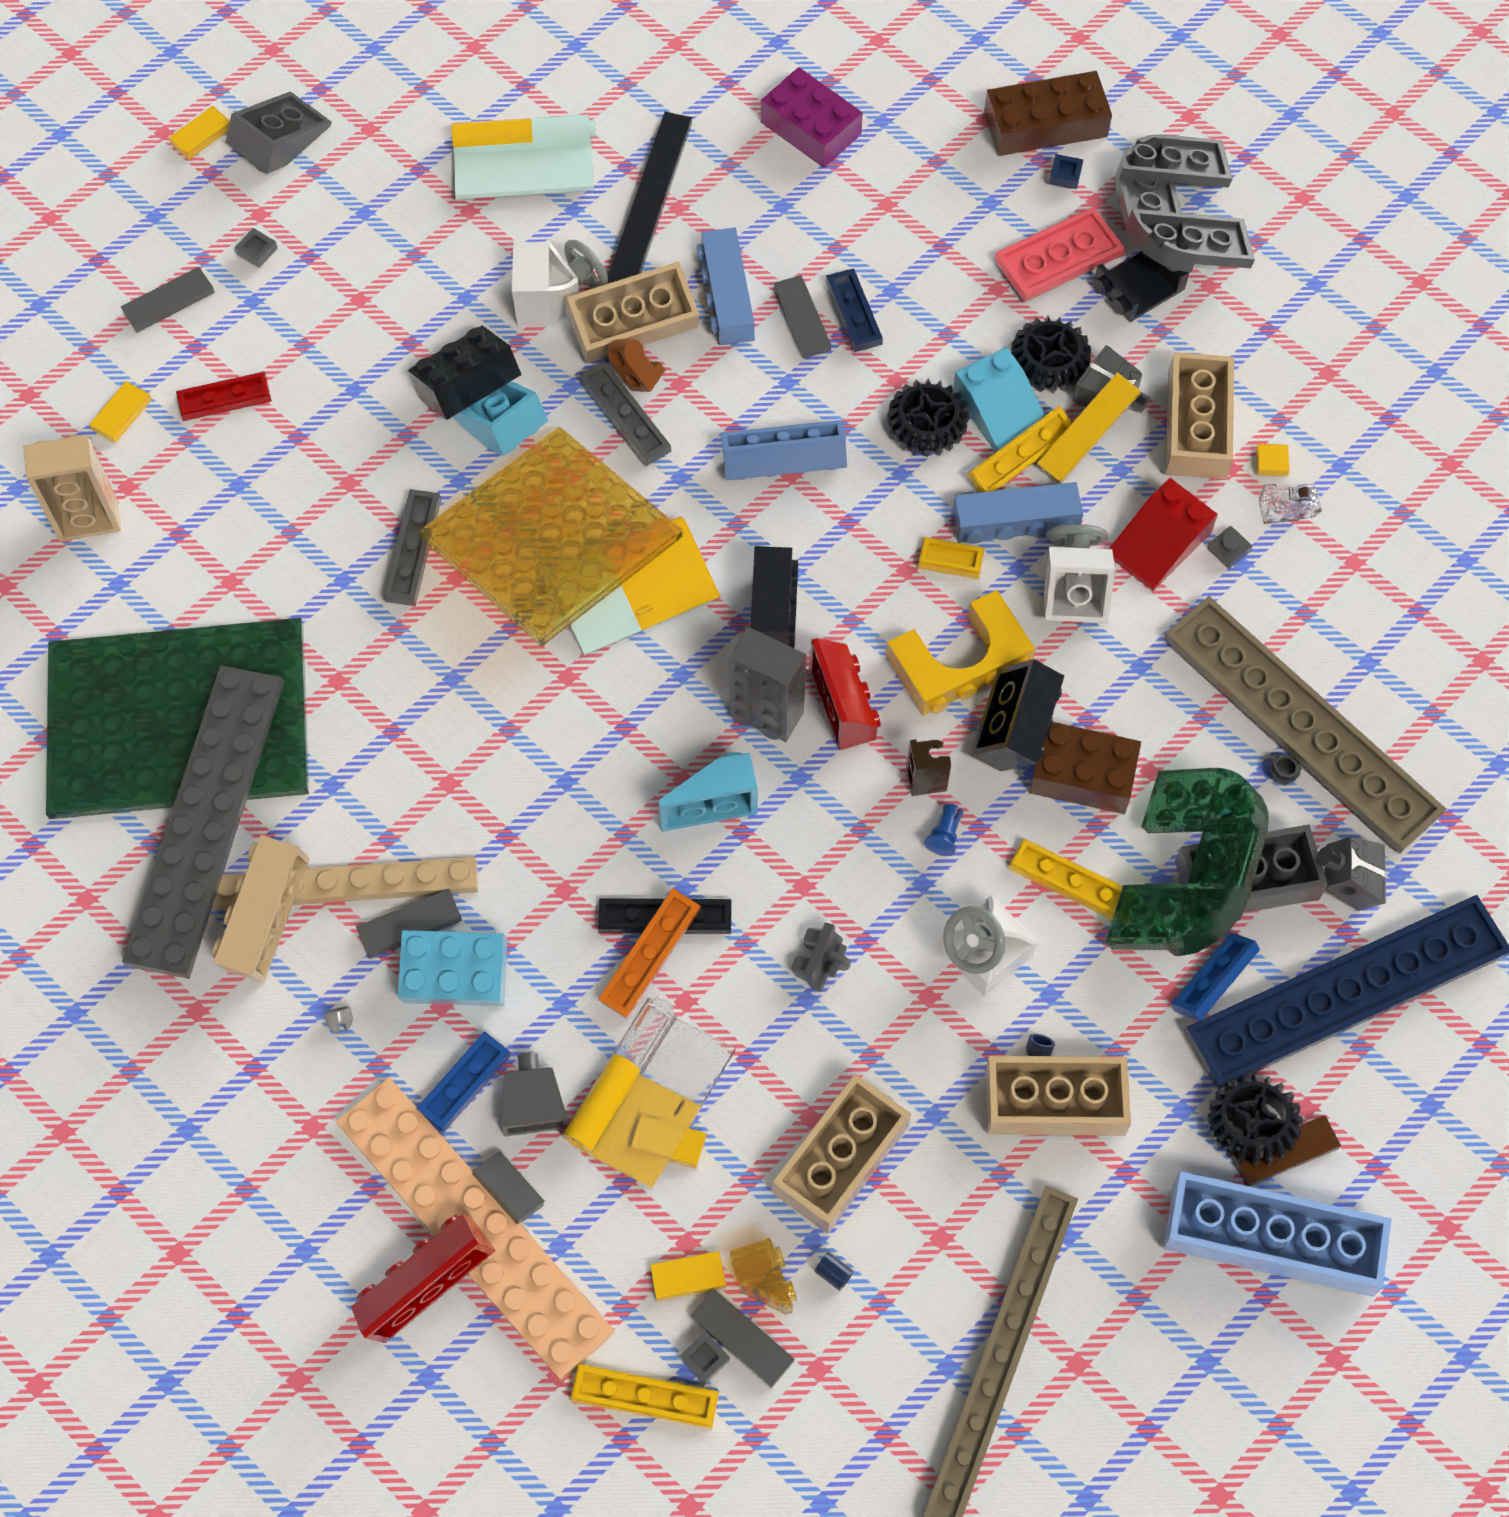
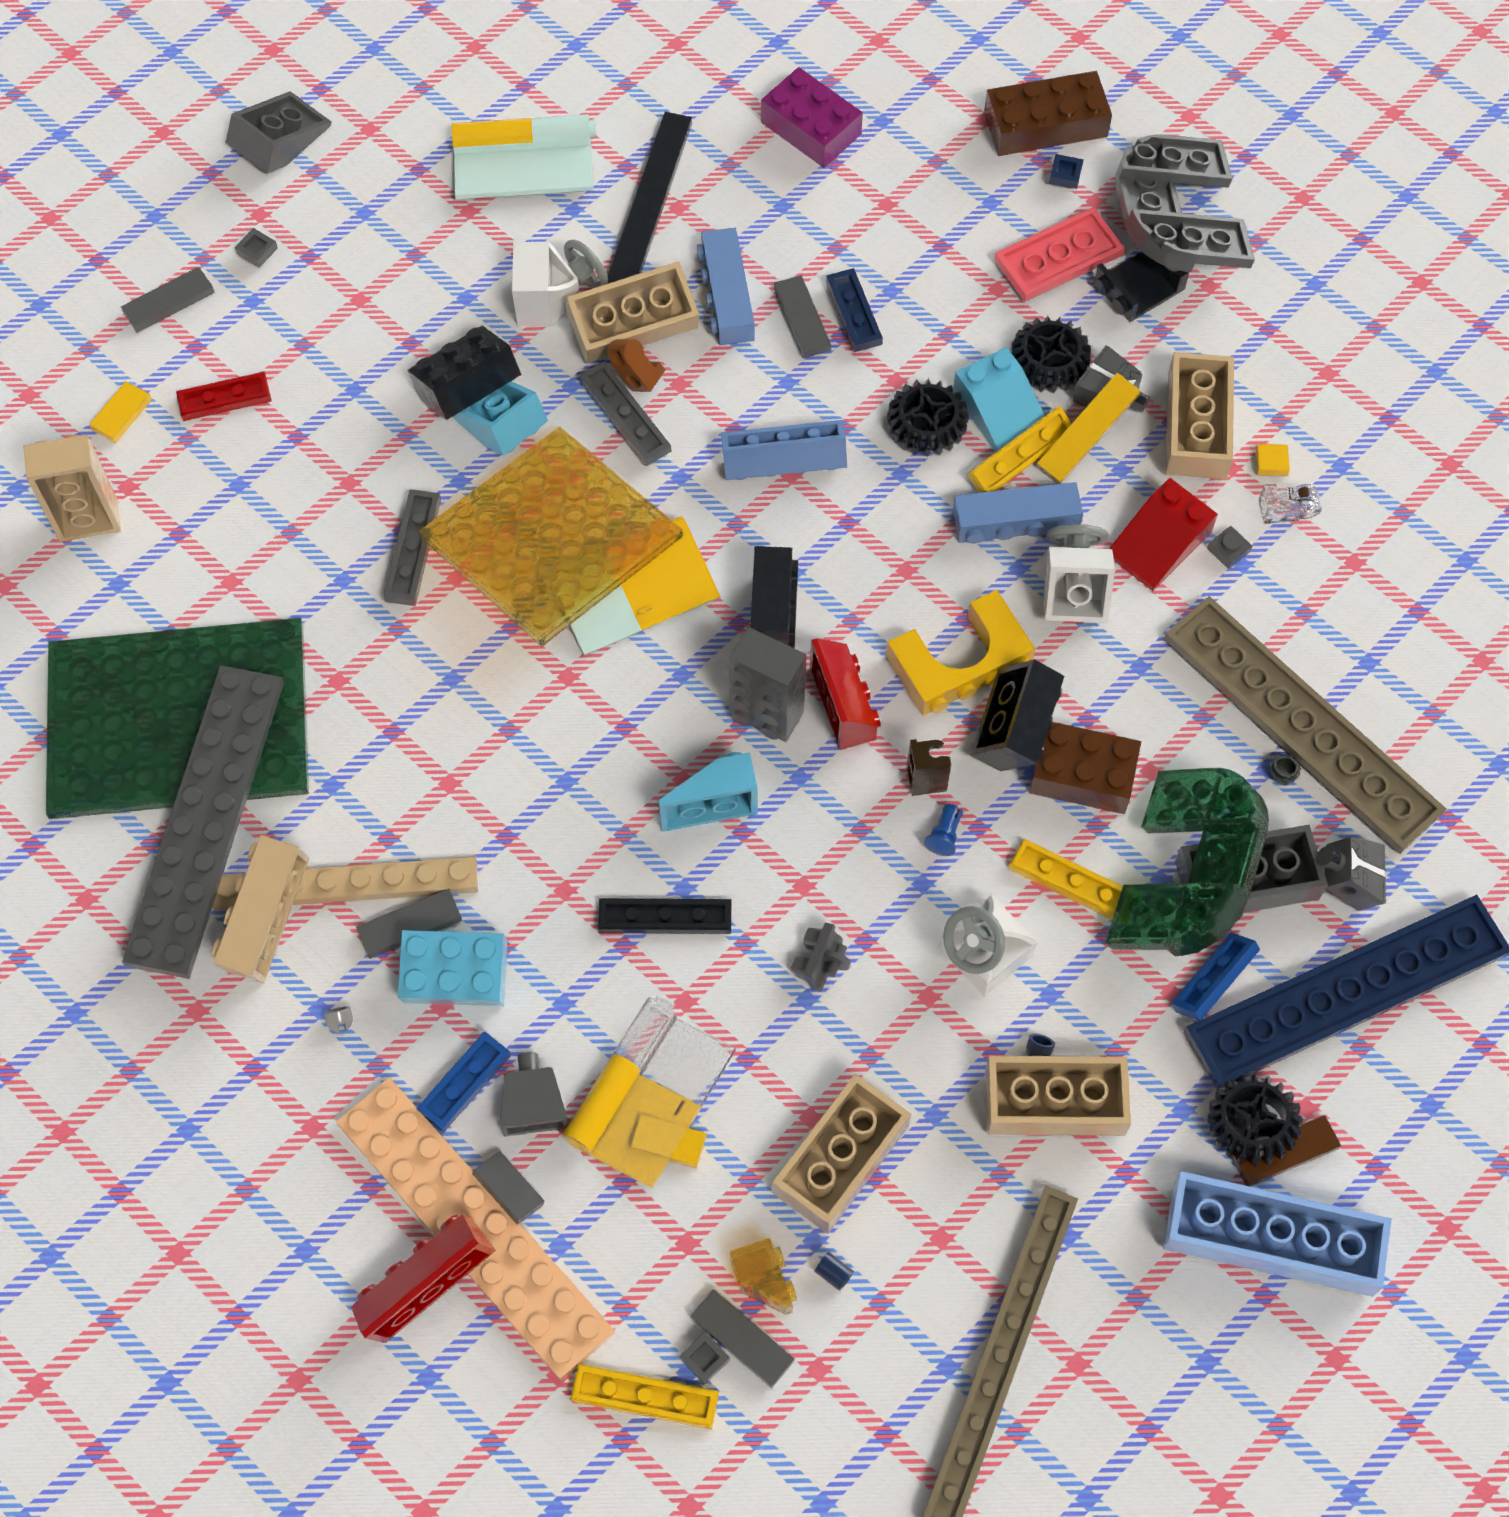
yellow tile [169,105,230,160] -> none
orange plate [598,888,701,1019] -> none
yellow tile [650,1251,726,1302] -> none
yellow tile [918,537,985,579] -> none

